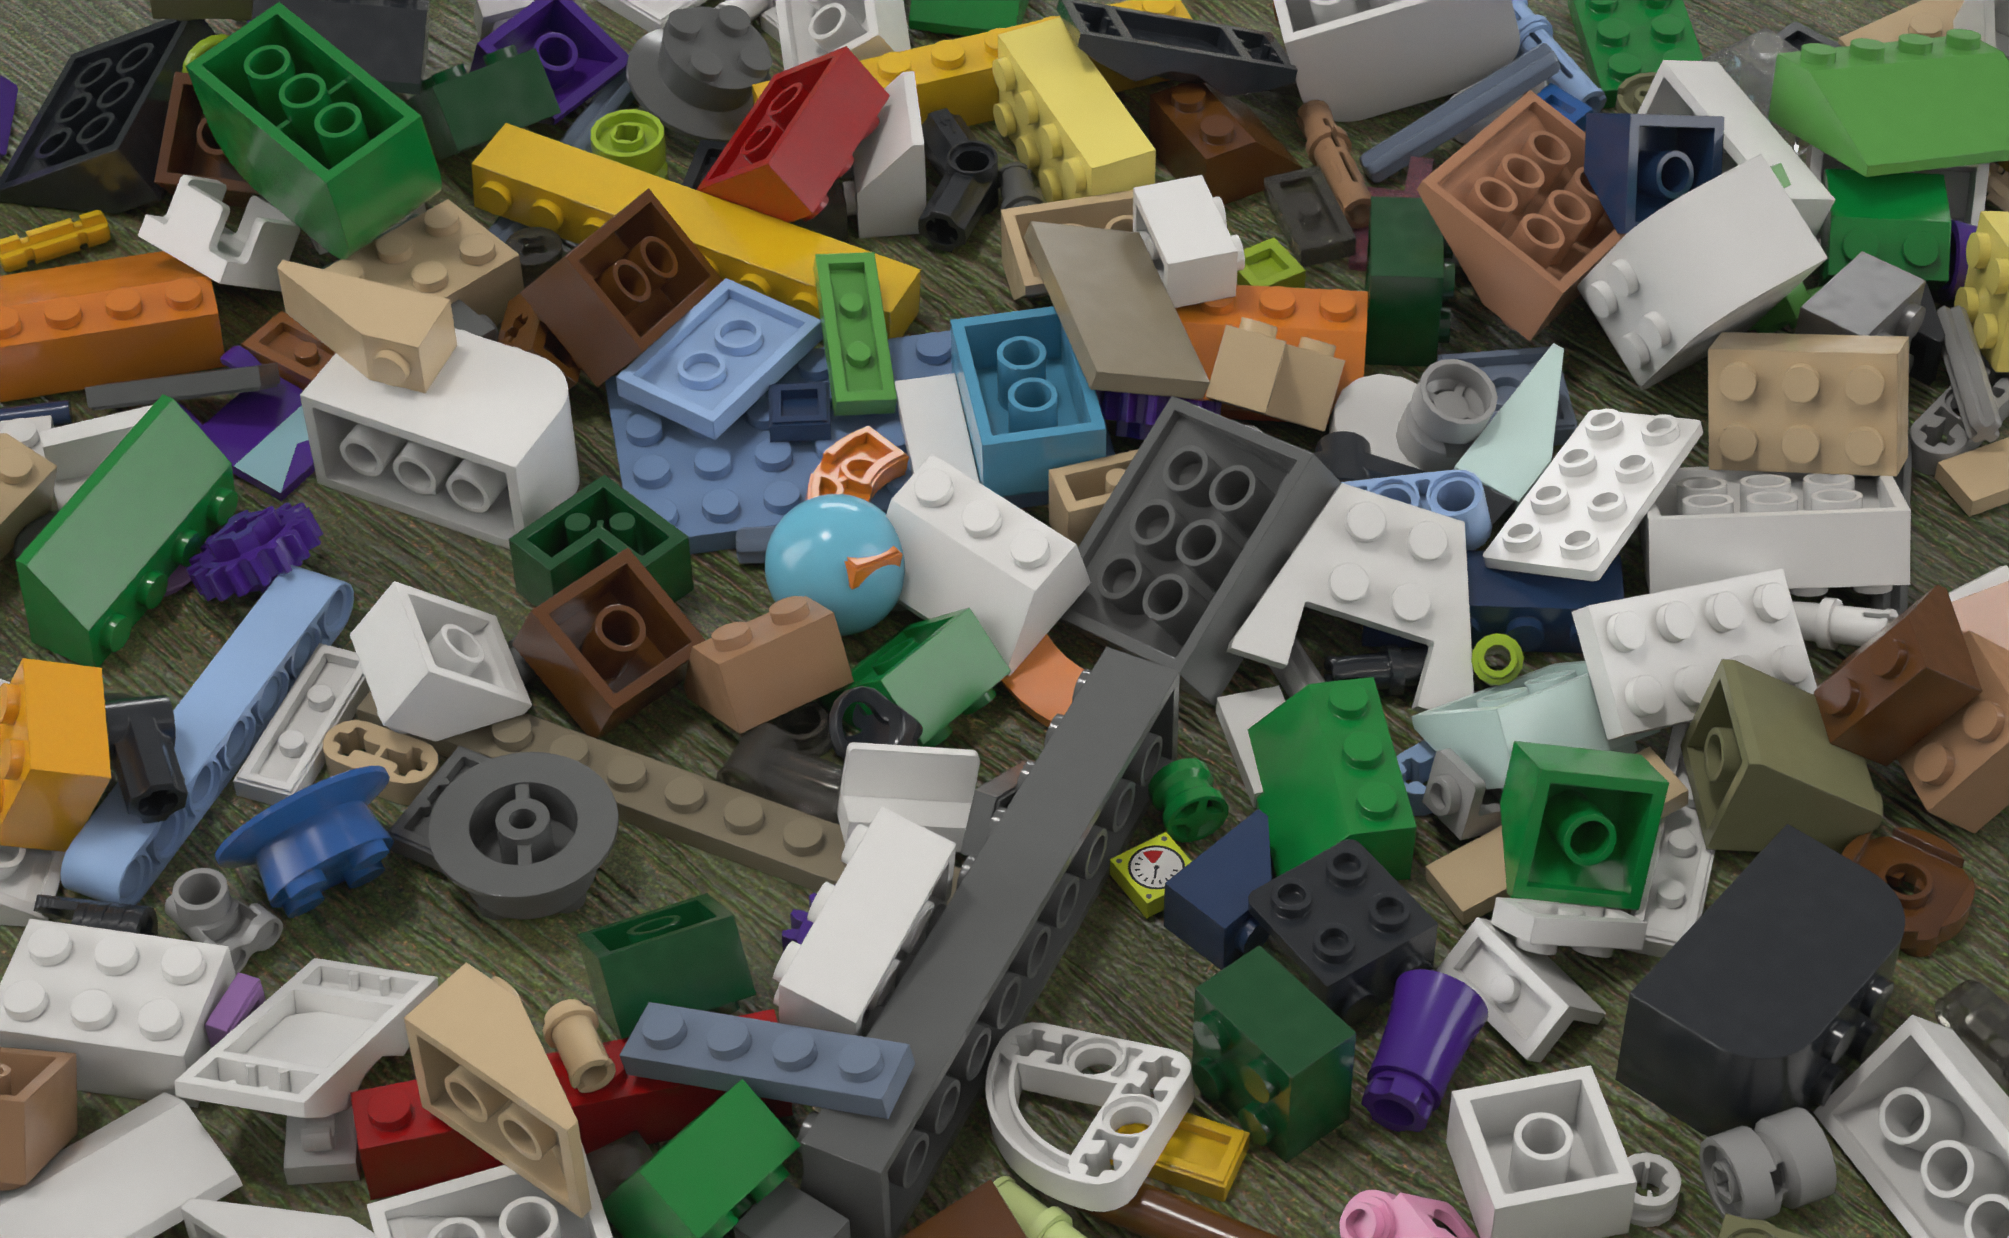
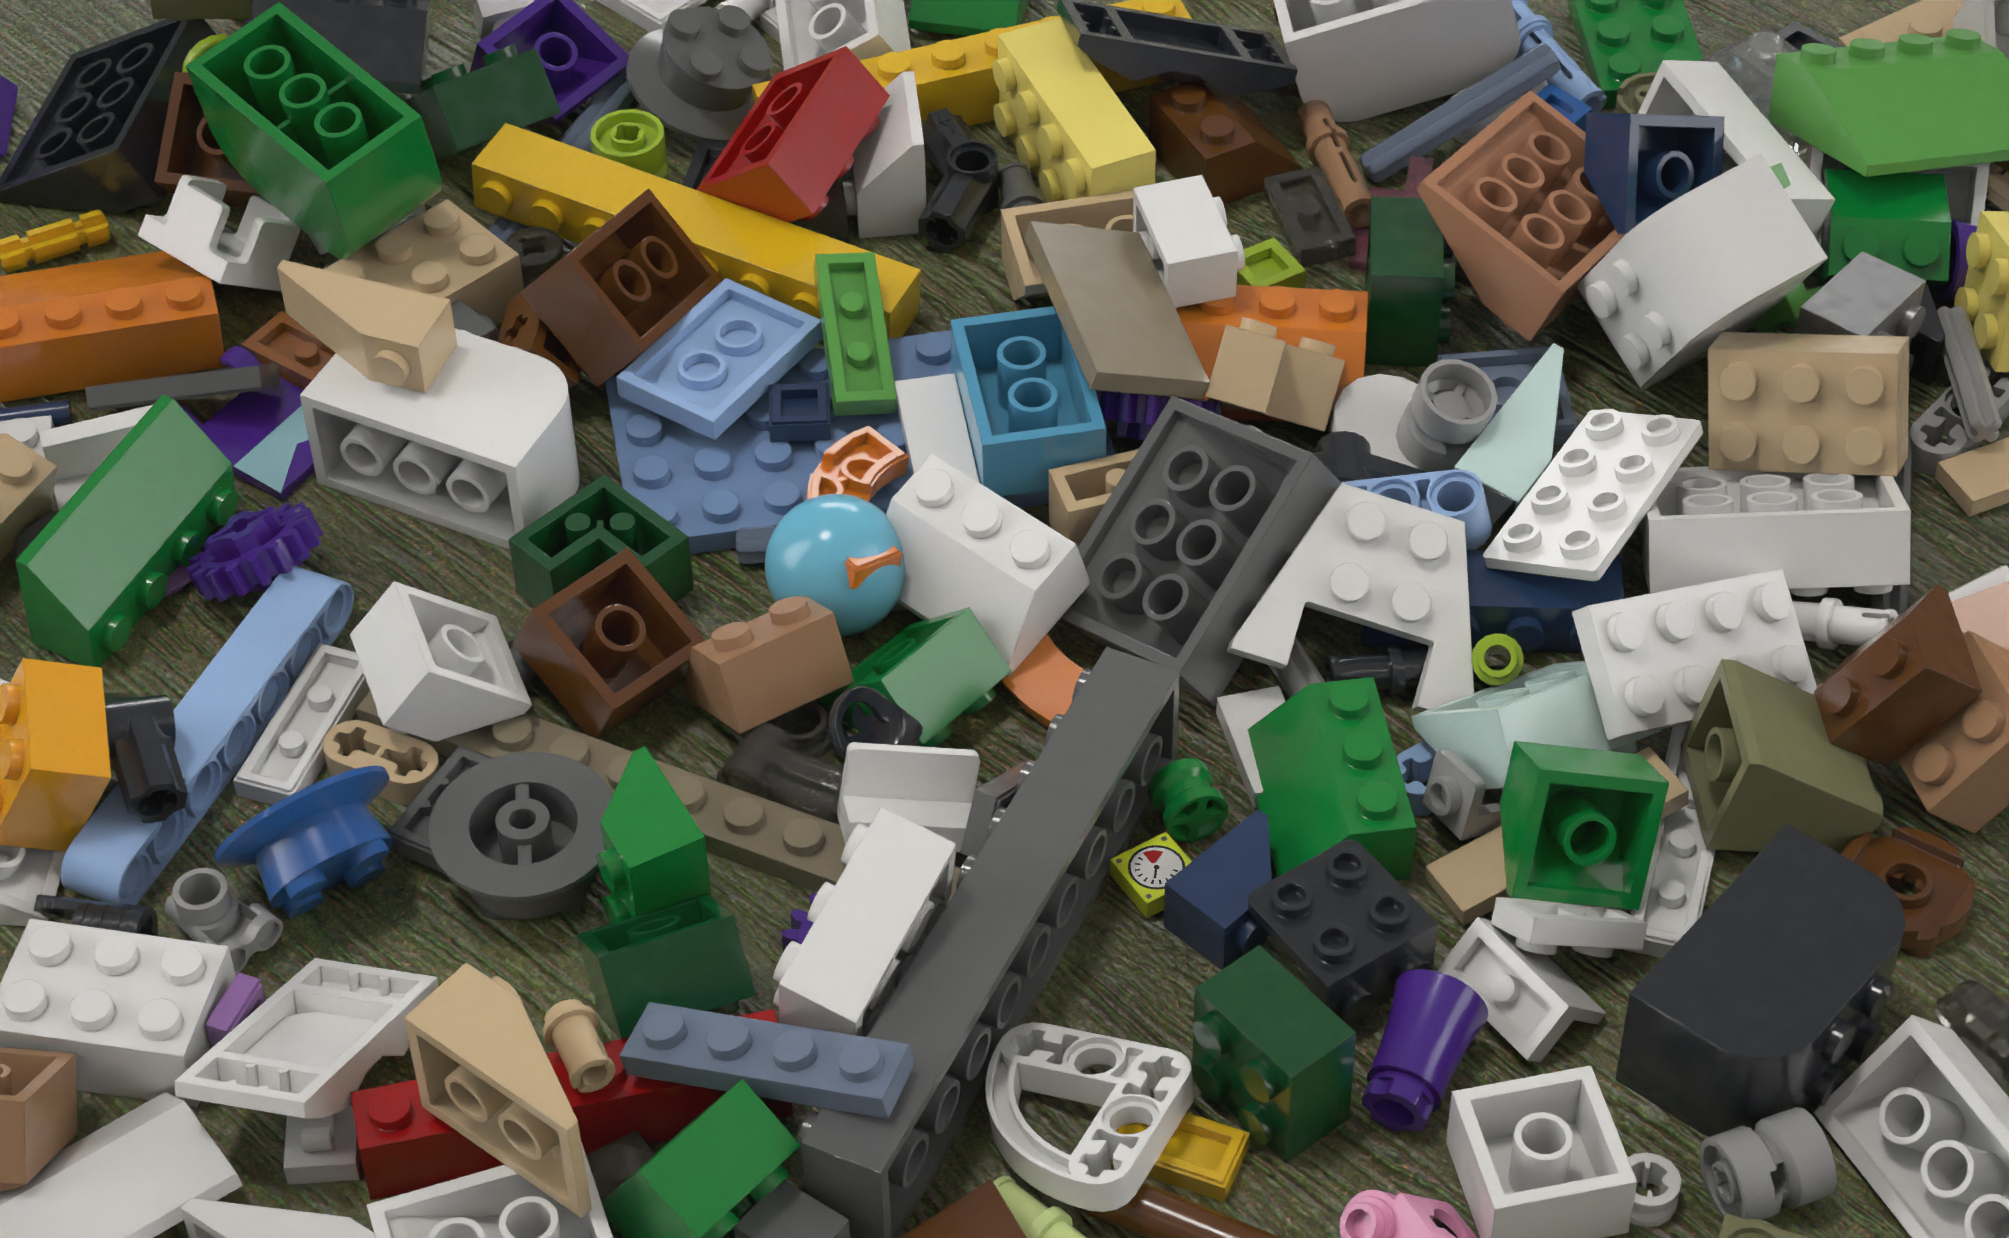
none -> green slope [596,747,711,924]

